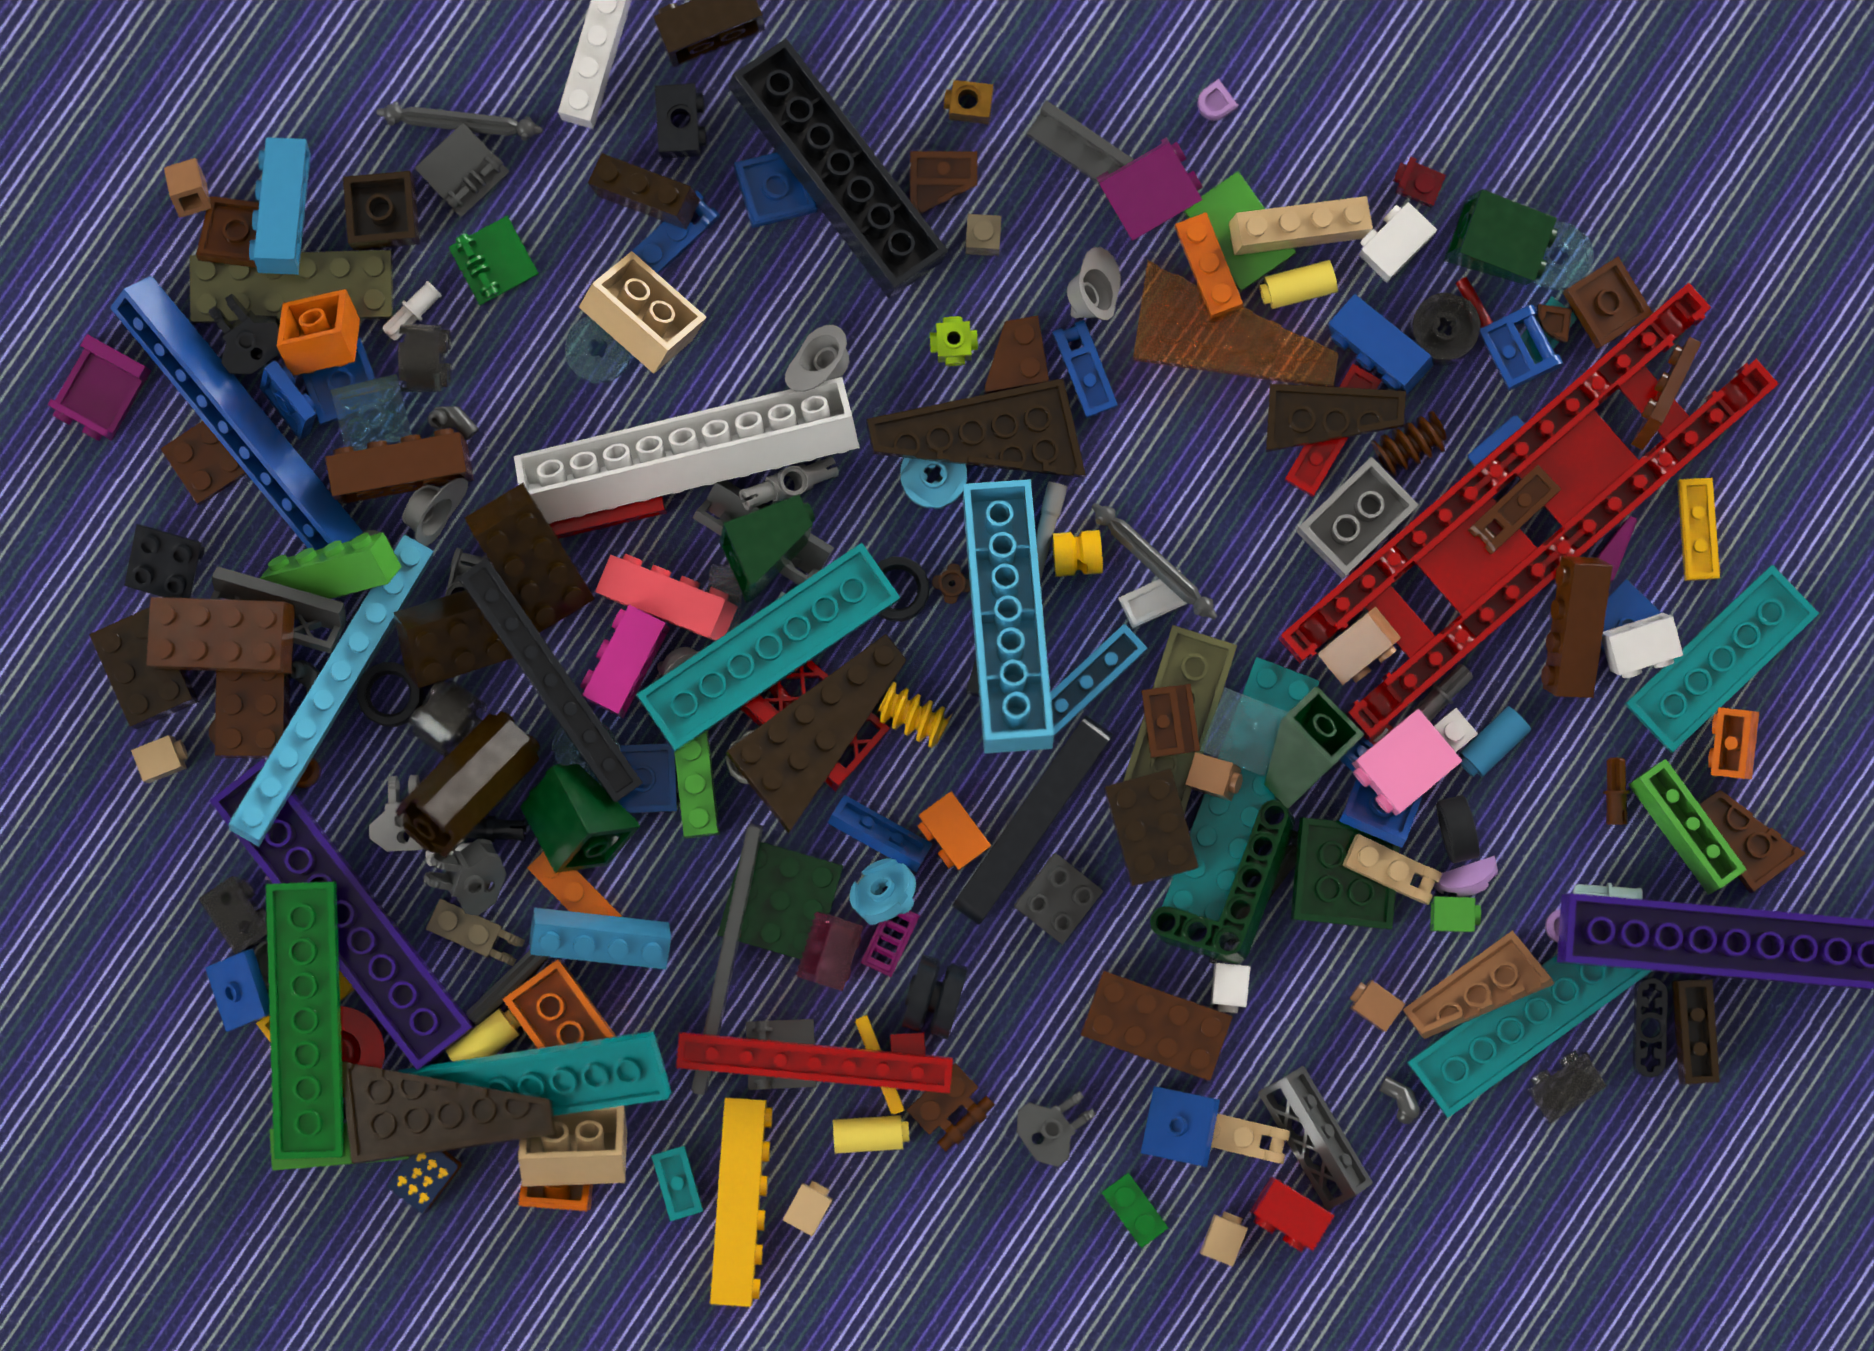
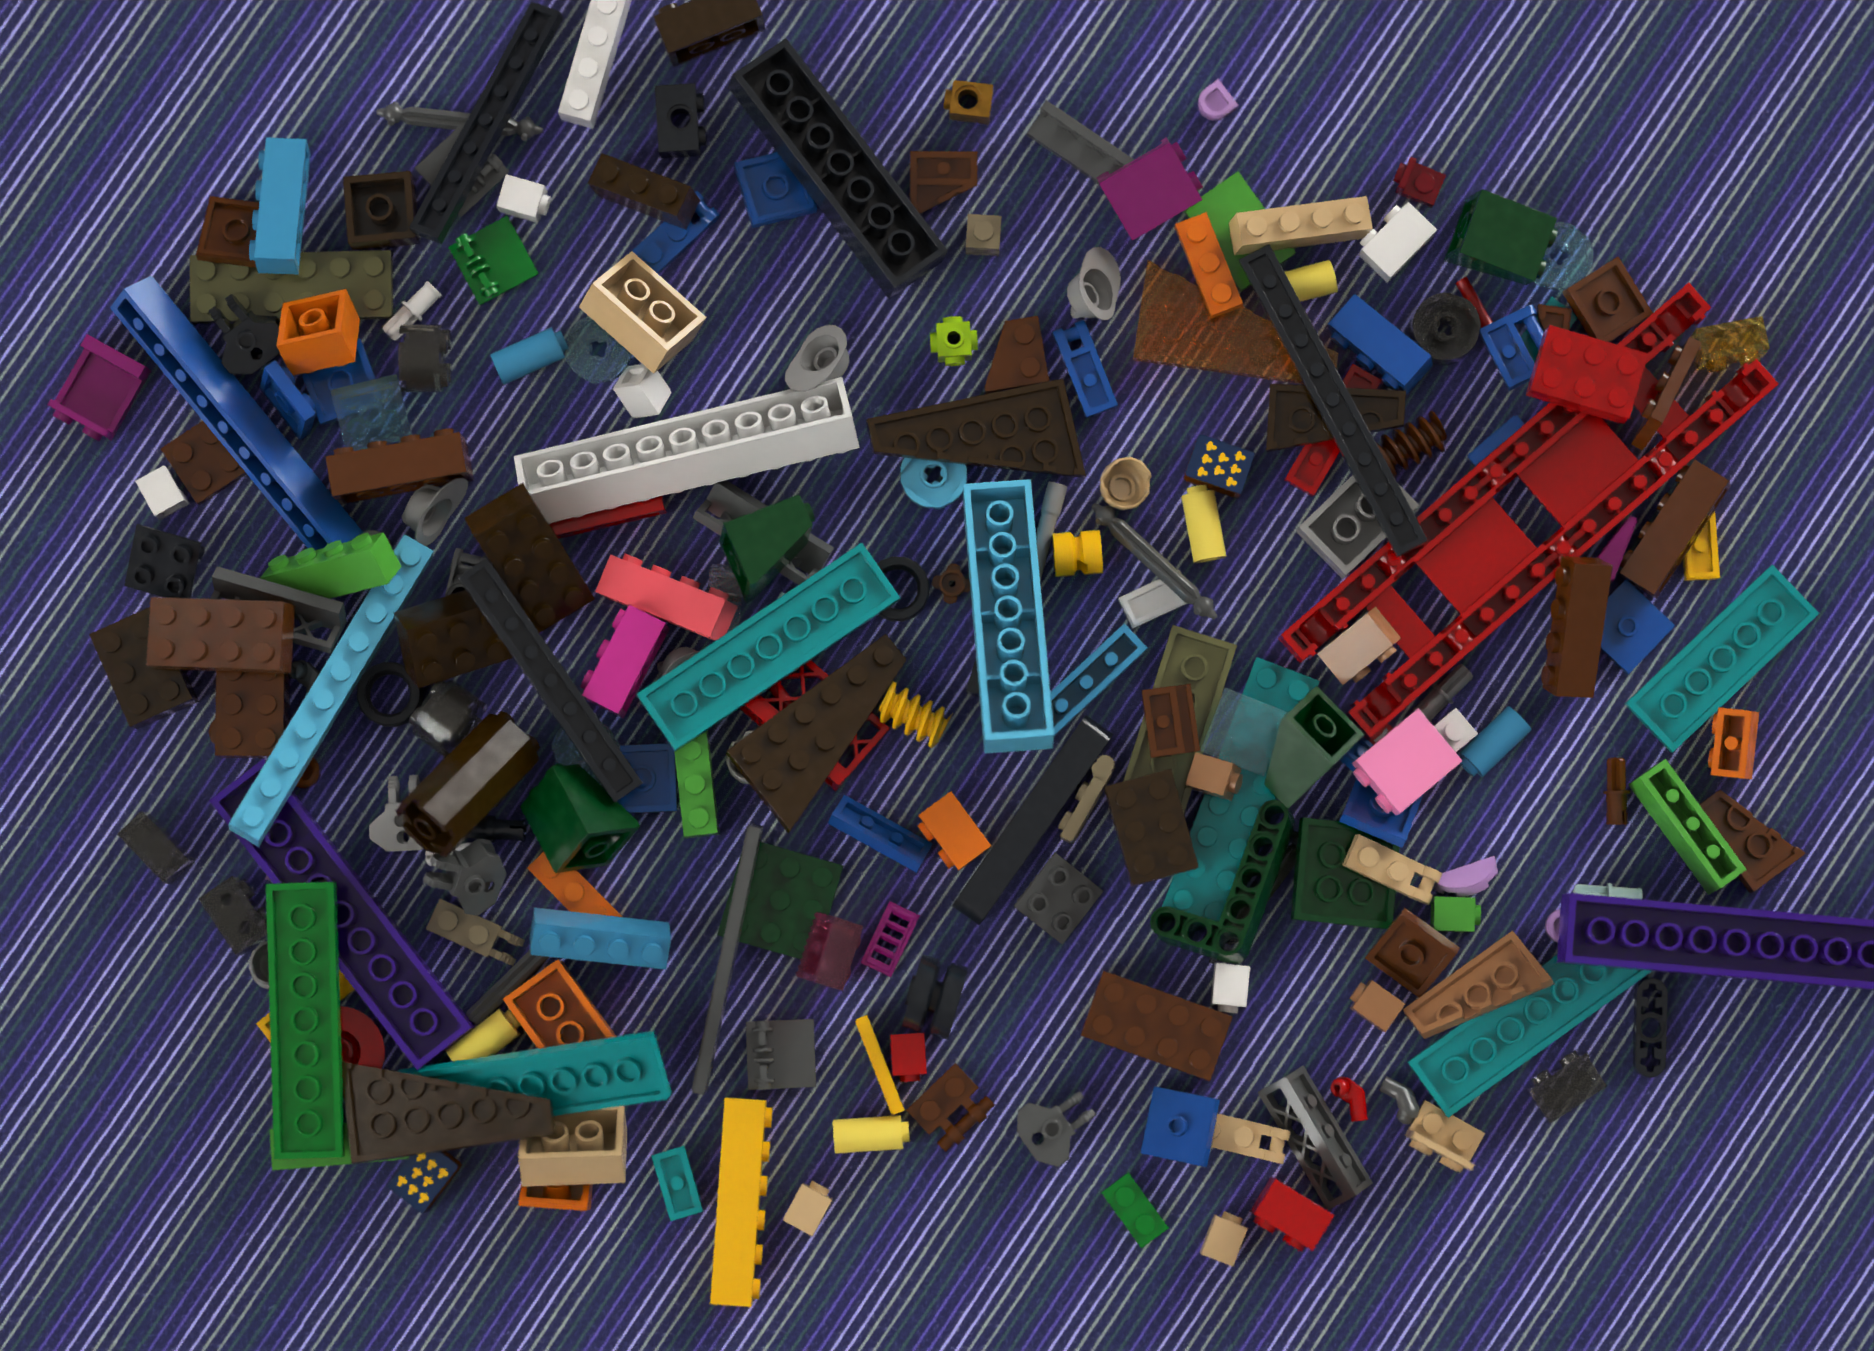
tan brick [131,735,188,783] -> none
medium nougat brick [164,158,212,218] -> none
blue plate [205,949,270,1032] -> none
dark grey arm [428,406,479,440] -> none
red plate [676,1032,953,1093] -> none
light grey pin [739,456,839,510] -> none
medium azure plate [849,858,916,925] -> none
black tyre [1436,795,1480,864] -> none
reddish brown plate [1468,465,1561,554] -> none
white brick [1602,613,1683,678] -> none
dark brown brick [1672,979,1720,1084] -> none
none -> clear smoke brick [117,811,195,884]
none -> white panel [135,466,190,520]
none -> black plate [409,1,563,244]
none -> dark azure brick [490,327,569,385]
none -> white brick [496,174,551,223]
none -> white panel [613,364,671,418]
none -> dark tan hinge [1058,754,1116,844]
none -> tan hair [1100,457,1152,510]
none -> light yellow brick [1181,485,1227,563]
none -> dark blue piece [1183,434,1255,499]
none -> black plate [1239,244,1428,558]
none -> red arm [1330,1076,1368,1122]
none -> reddish brown plate [1365,908,1460,998]
none -> tan bracket [1404,1100,1485,1173]
none -> red brick [1526,325,1648,424]
none -> reddish brown brick [1620,459,1731,599]
none -> clear yellow brick [1691,316,1770,372]

